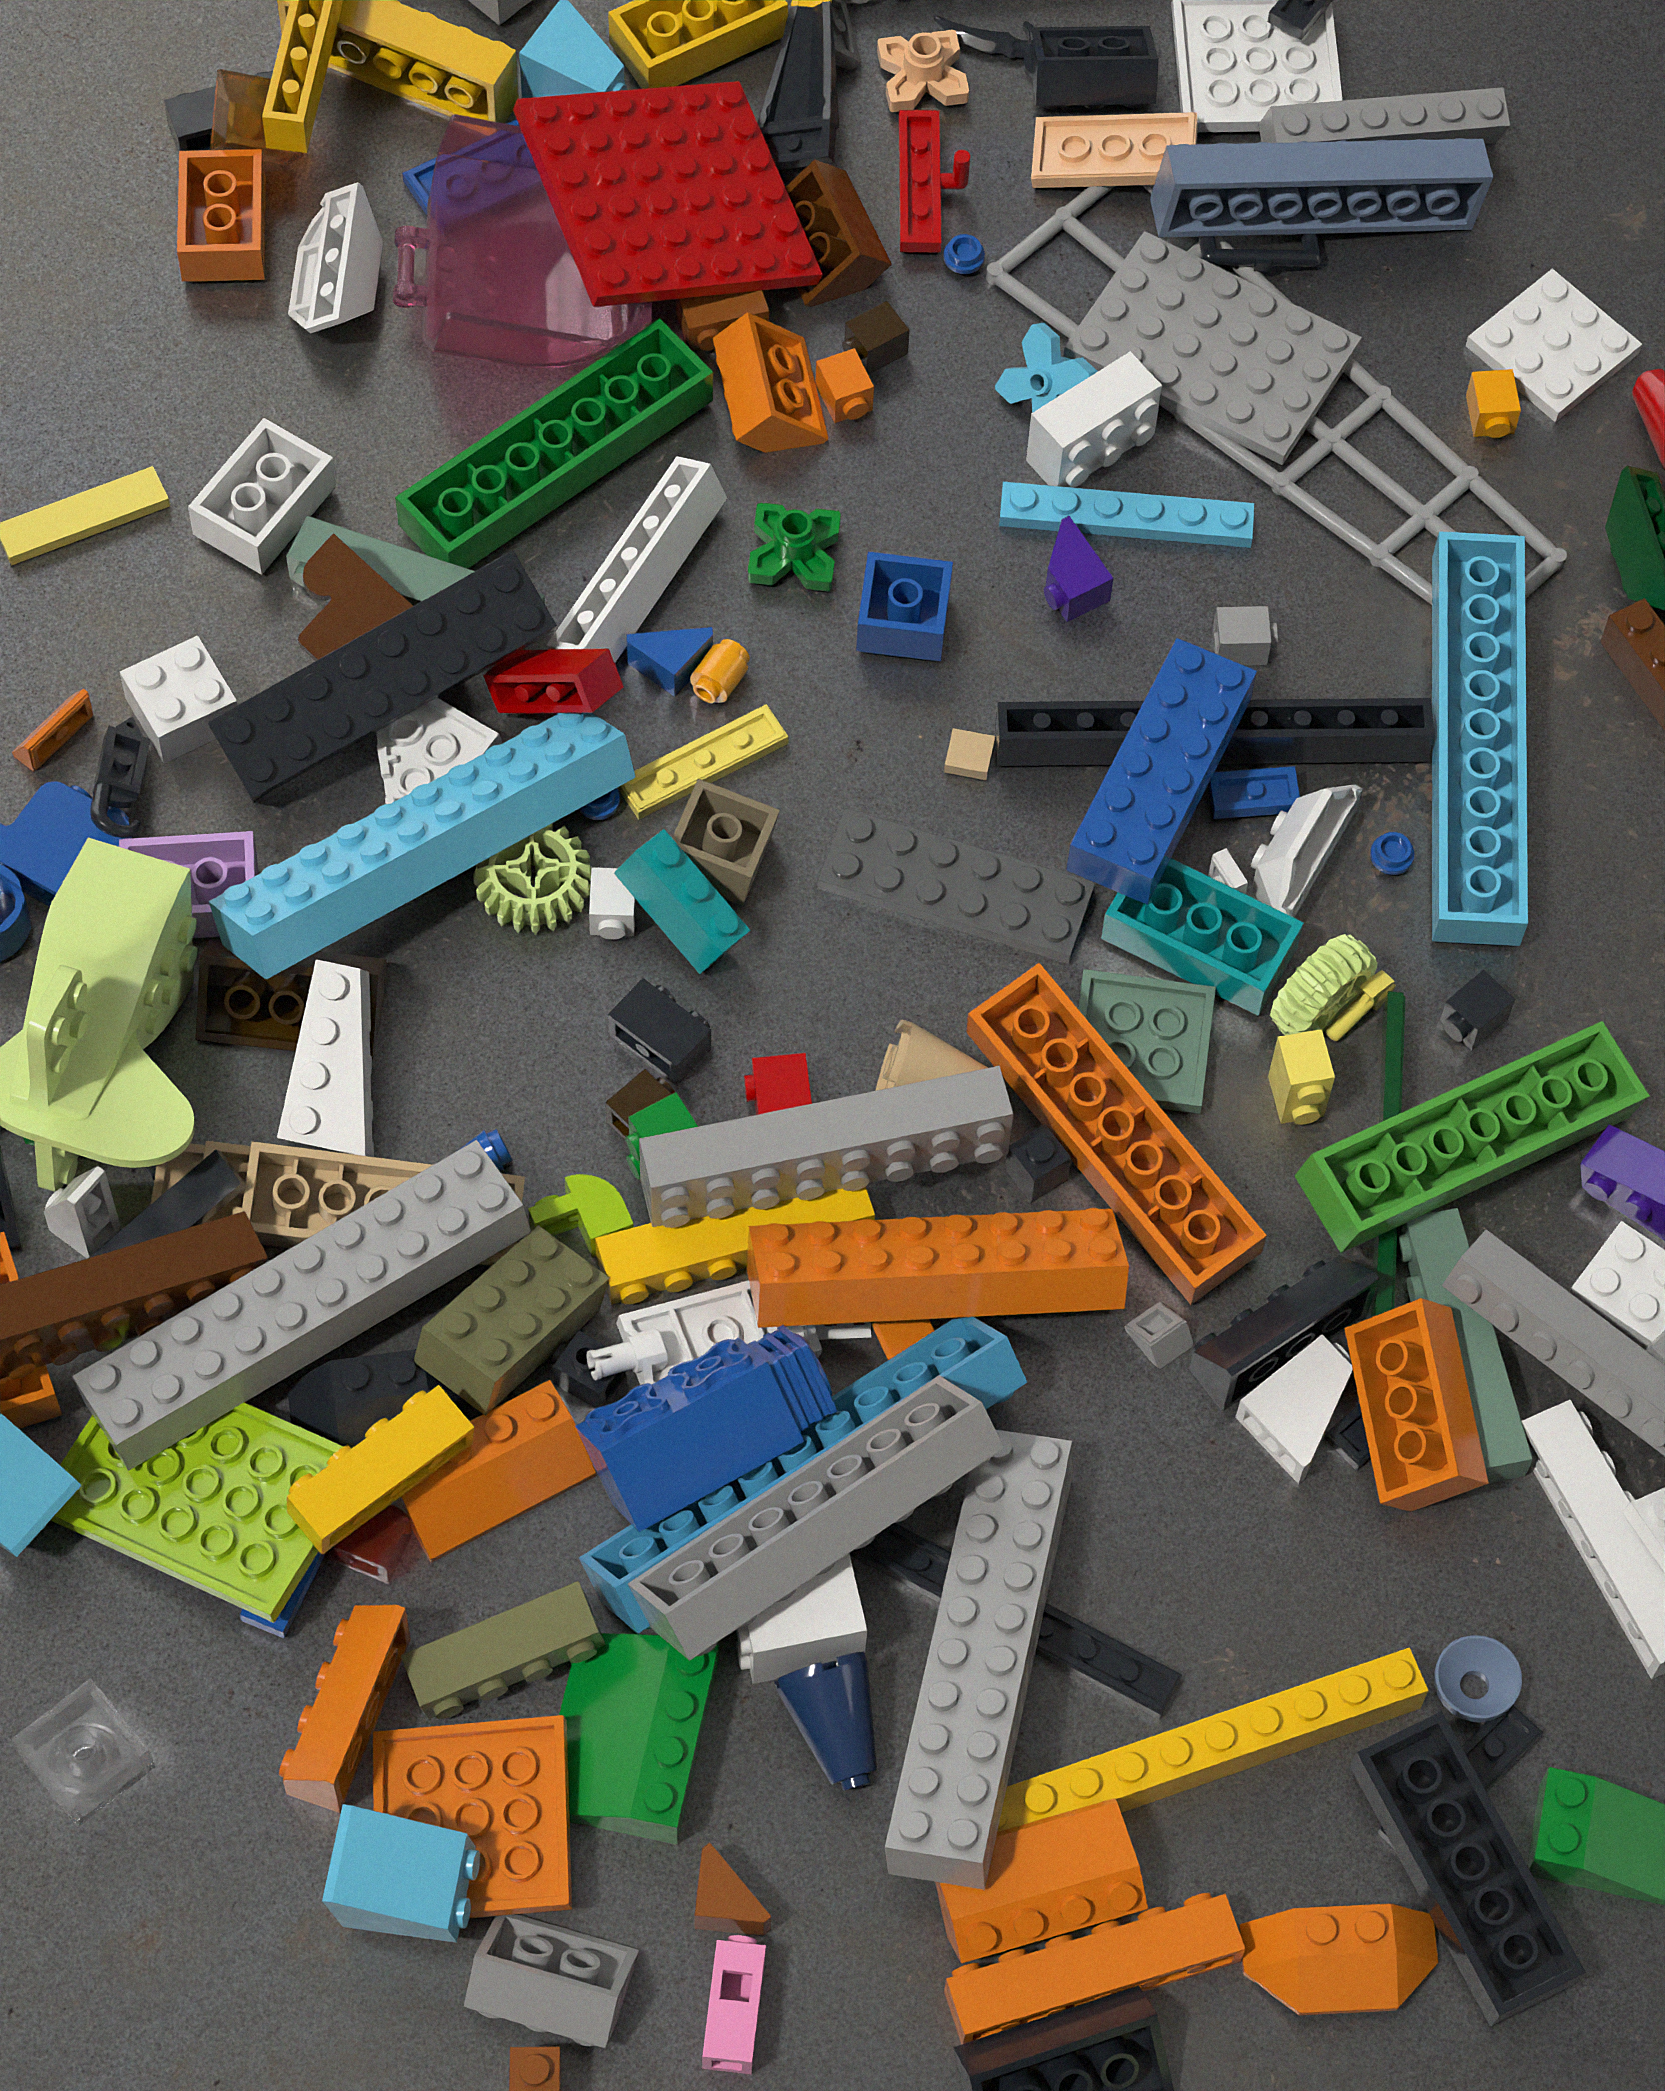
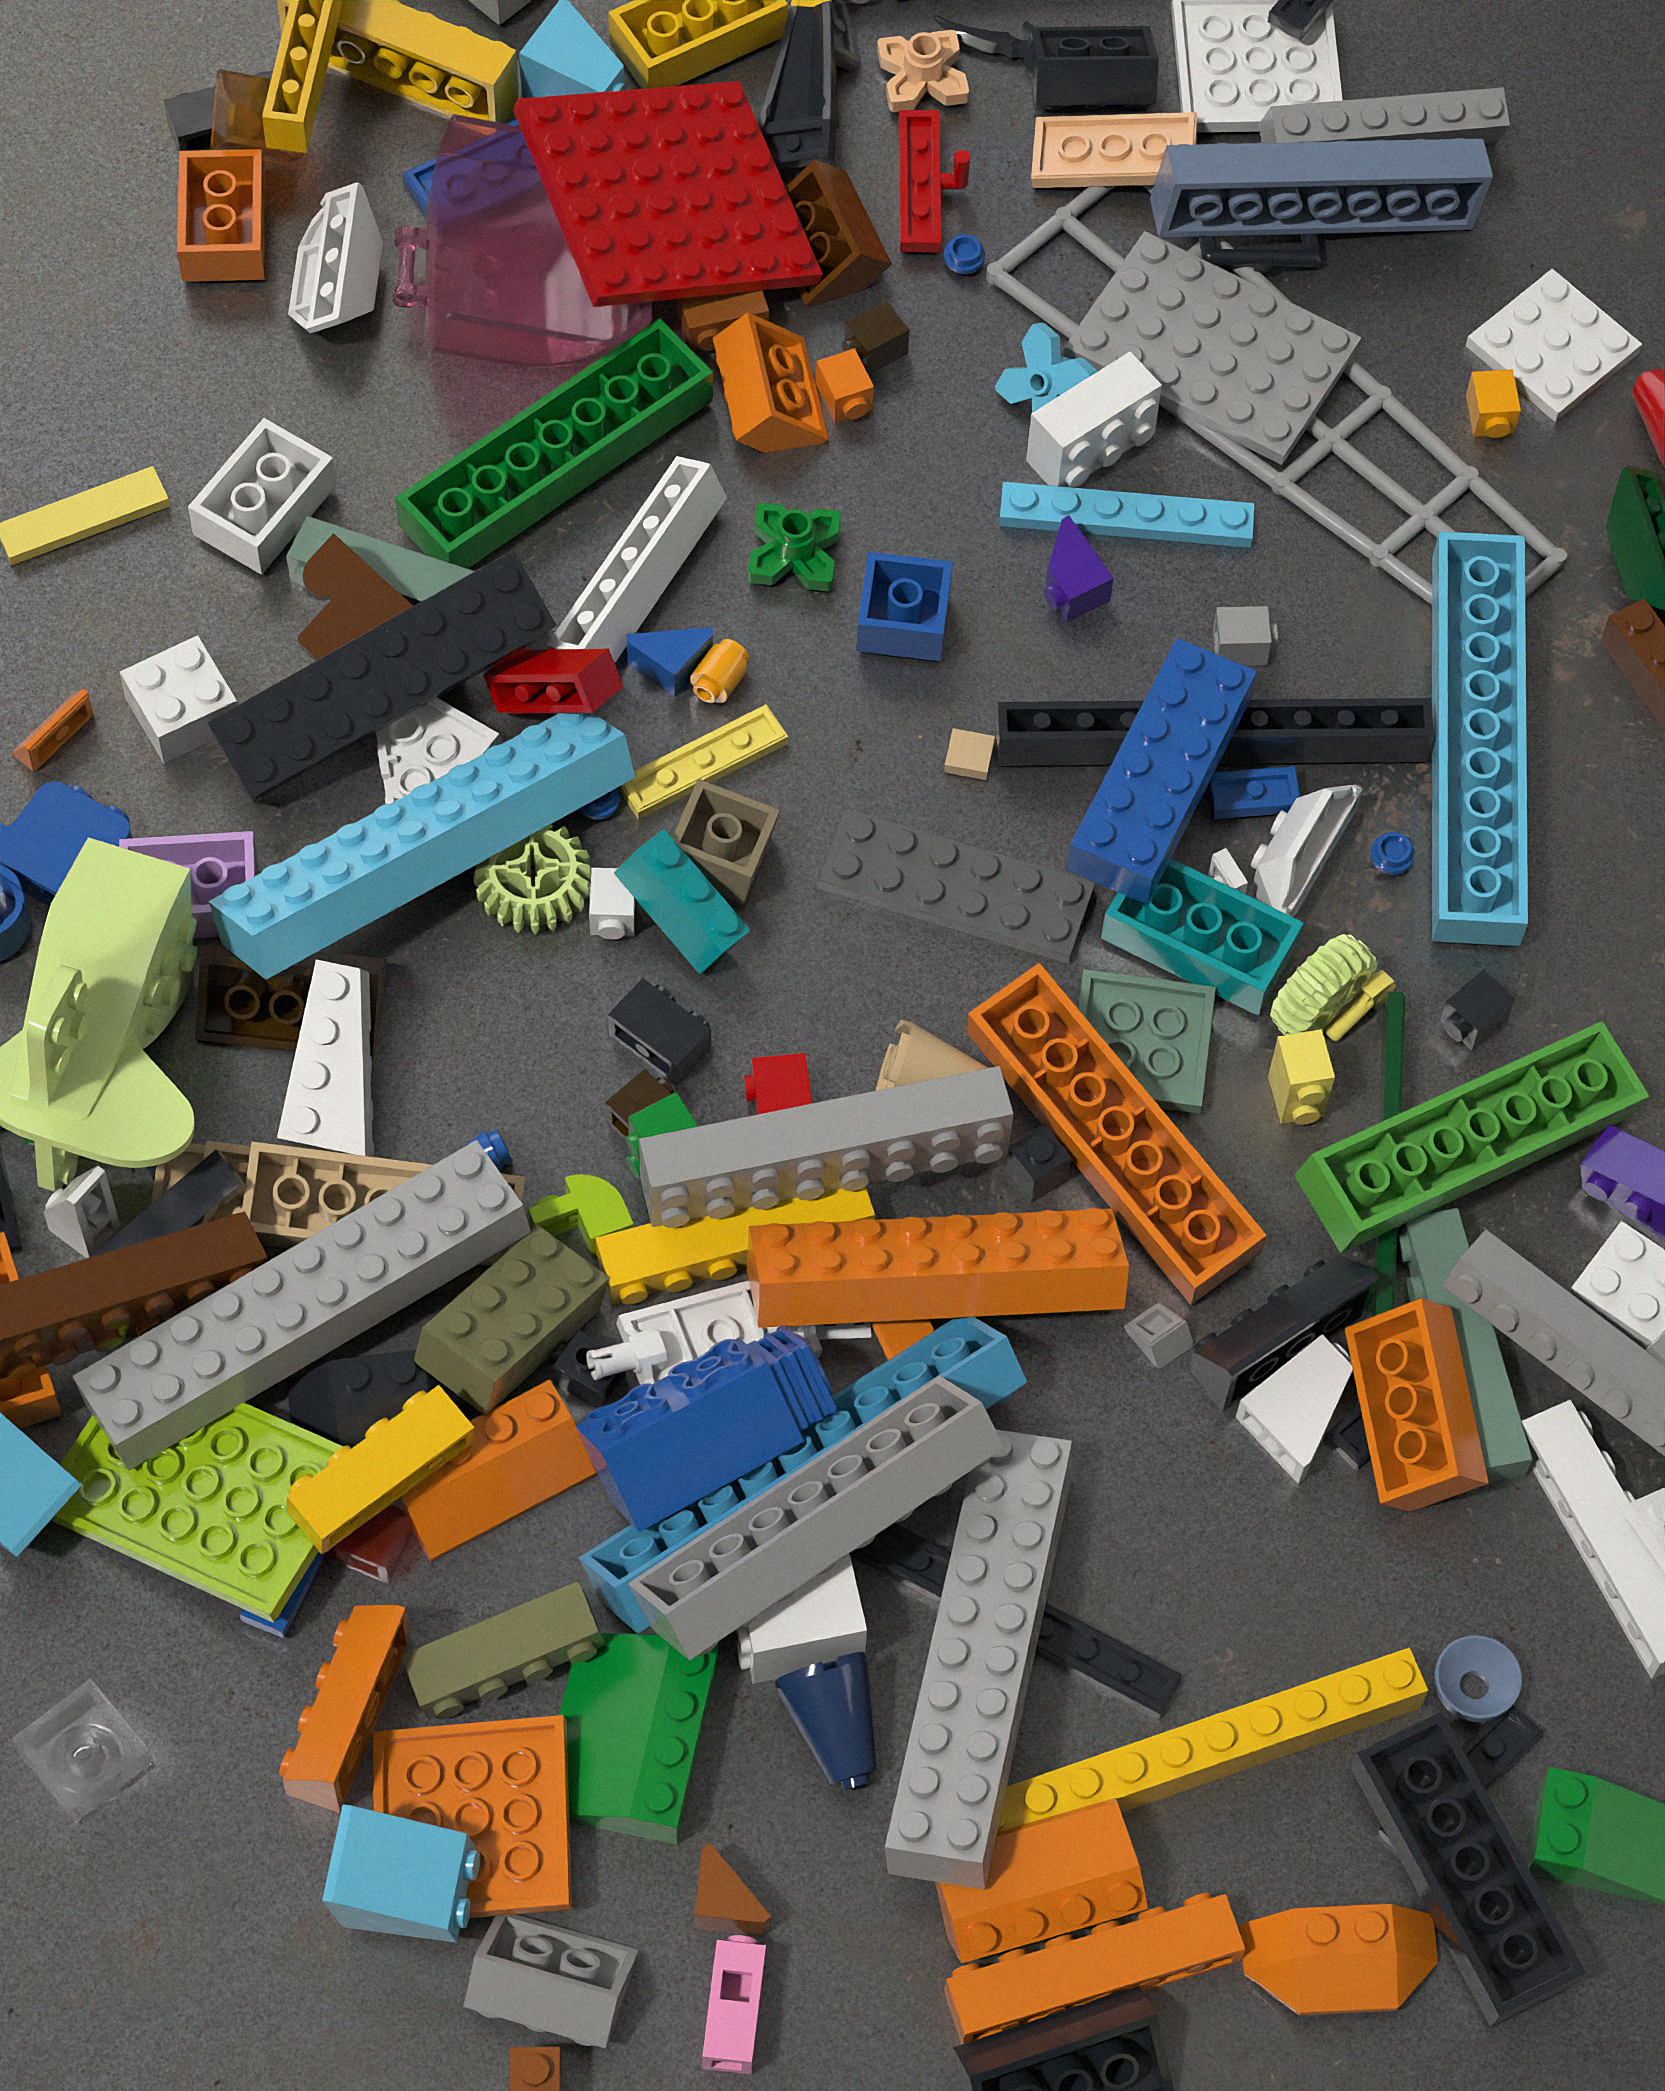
black plate [90,717,150,838] -> none

